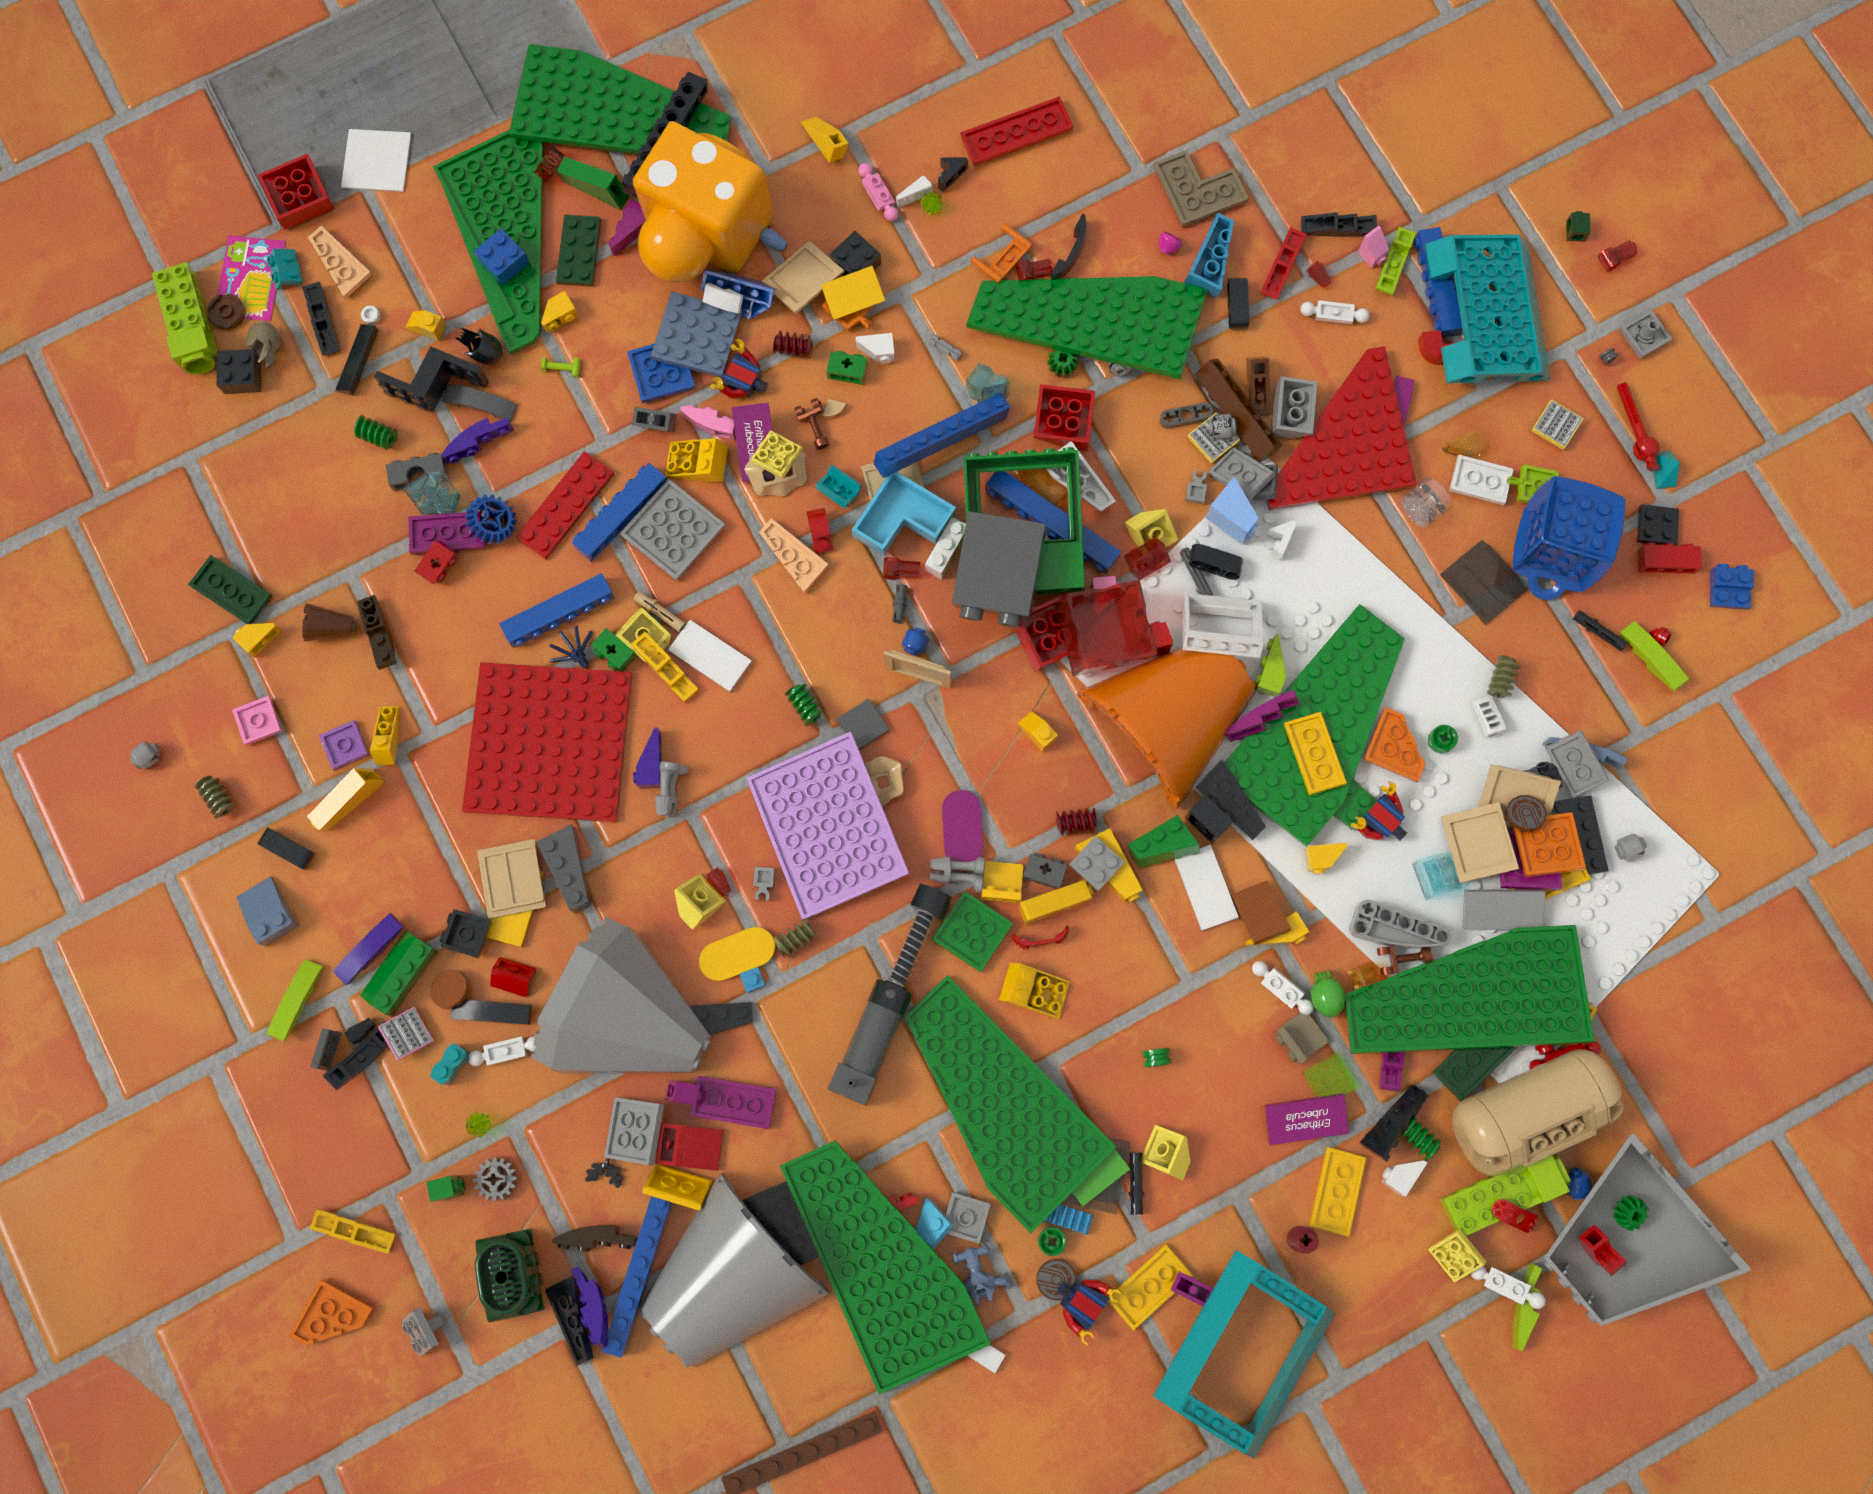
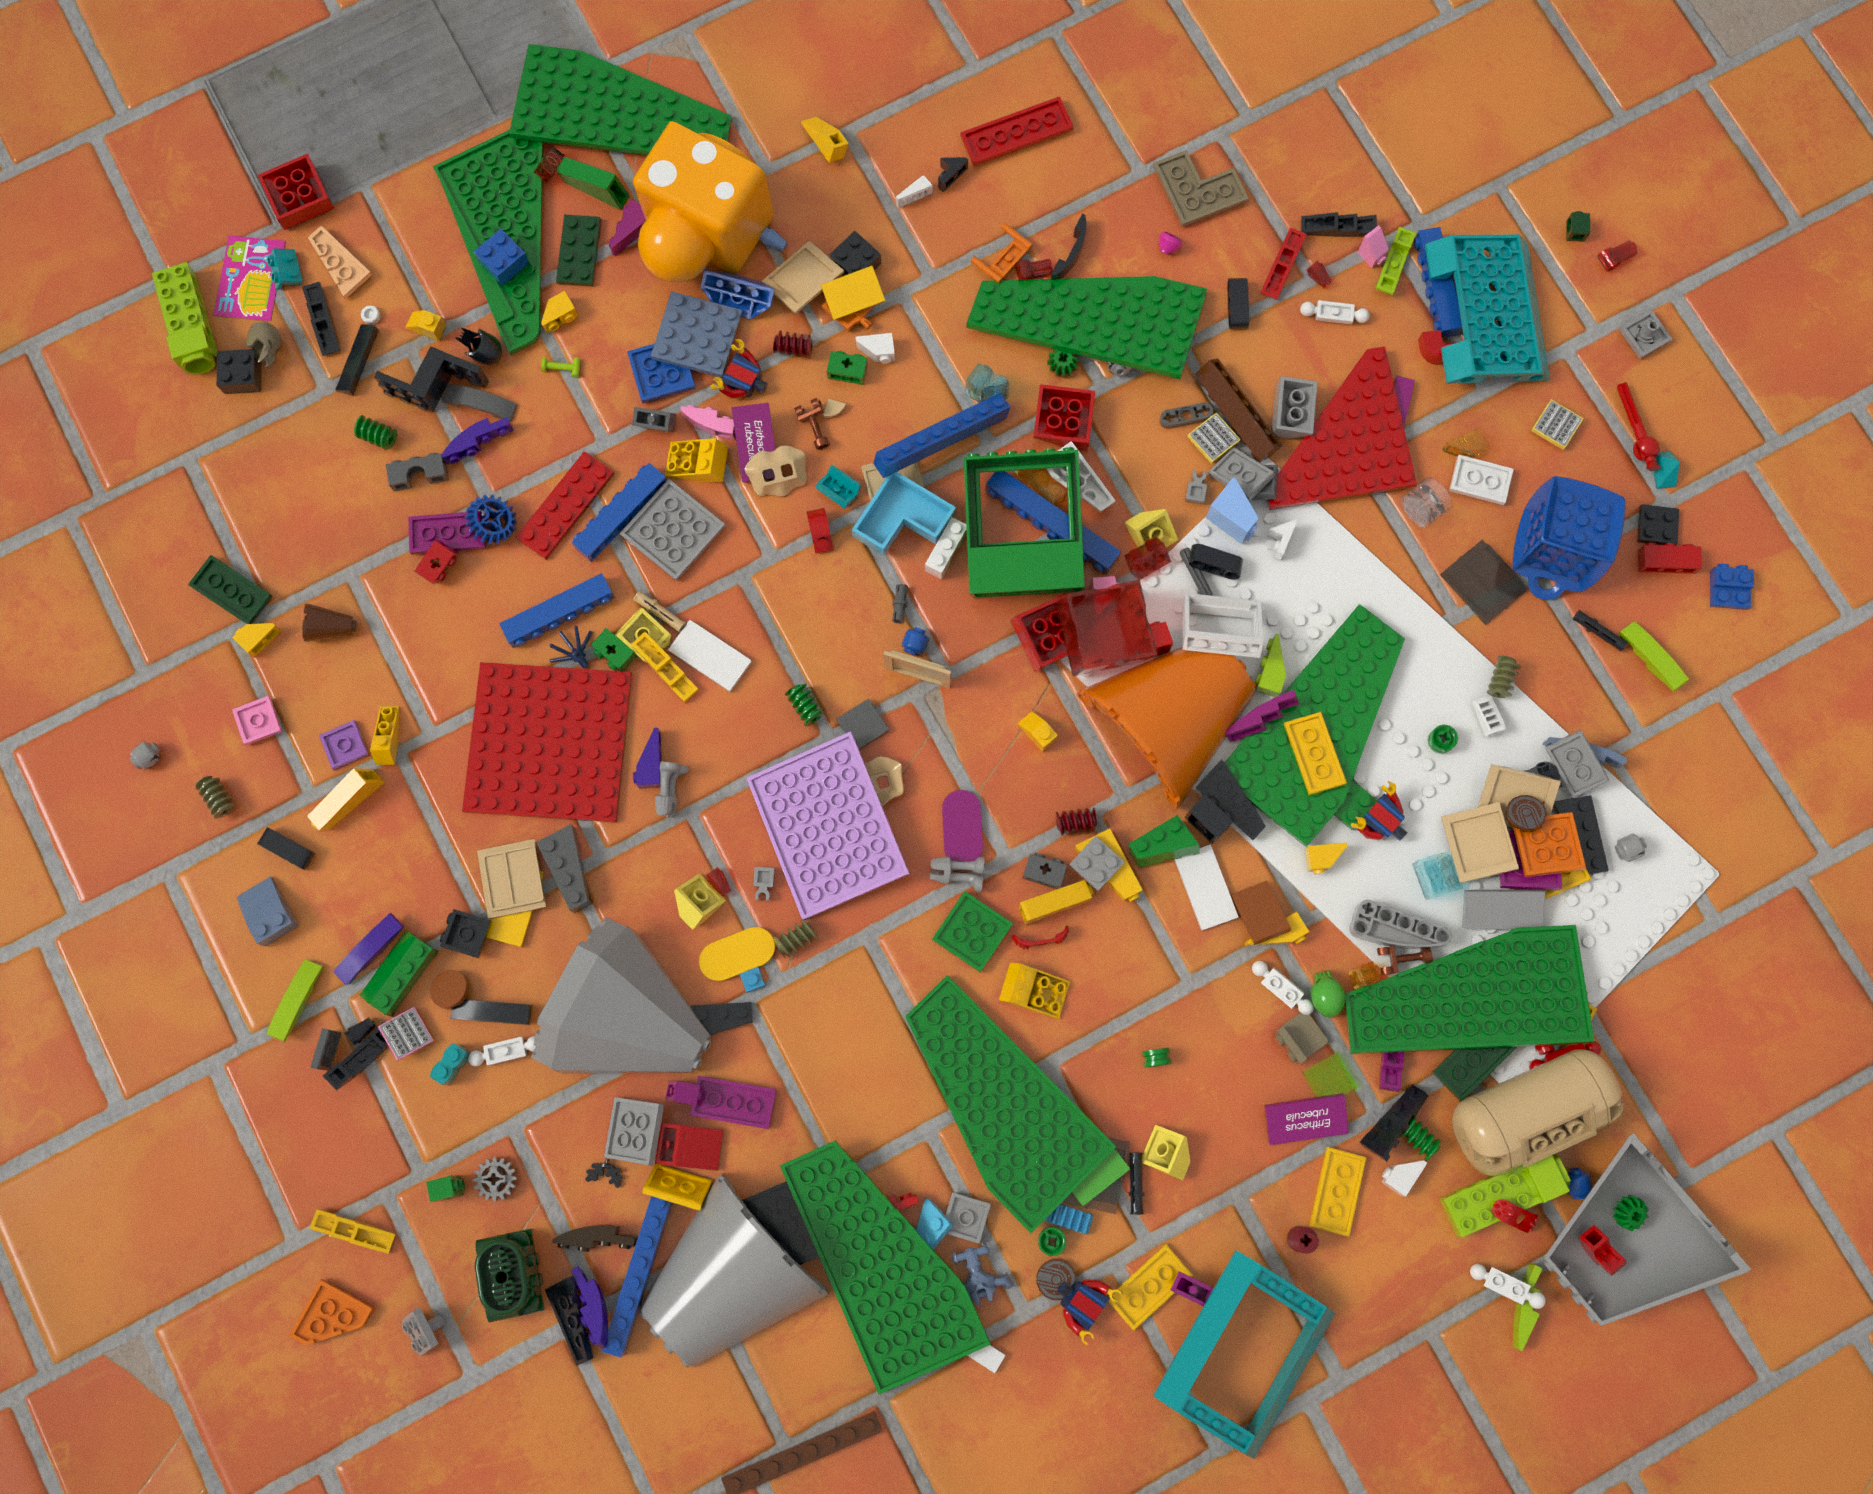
reddish brown tile [207,294,245,330] -> none
white piece [341,129,411,192] -> none
dark brown slope [357,595,397,670] -> none
clear light blue slope [404,471,461,514] -> none
clear neon green gear [466,1111,491,1138] -> none
red panel [490,957,536,997] -> none
black brick [622,72,708,199] -> none
white slope [703,283,743,313] -> none
light yellow tile [750,430,803,479] -> none
light nougat wing [759,518,829,594] -> none
piece [828,884,952,1106] -> none
bright pink plate [858,163,898,221] -> none
clear red piece [883,557,920,580] -> none
clear neon green gear [920,192,944,215] -> none
light grey axle [929,334,962,361] -> none
dark grey brick [952,511,1047,628] -> none
yellow bracket [981,861,1023,903] -> none
dark azure wedge [1184,213,1234,298] -> none
light grey head [1209,414,1237,439] -> none
reddish brown slope [1246,356,1270,415] -> none
orange plate [1363,707,1425,783] -> none
light yellow tile [1428,1229,1486,1283] -> none
lime plate [1507,464,1559,503] -> none
dark grey bush [1599,348,1619,365] -> none
red plate [1650,627,1672,646] -> none

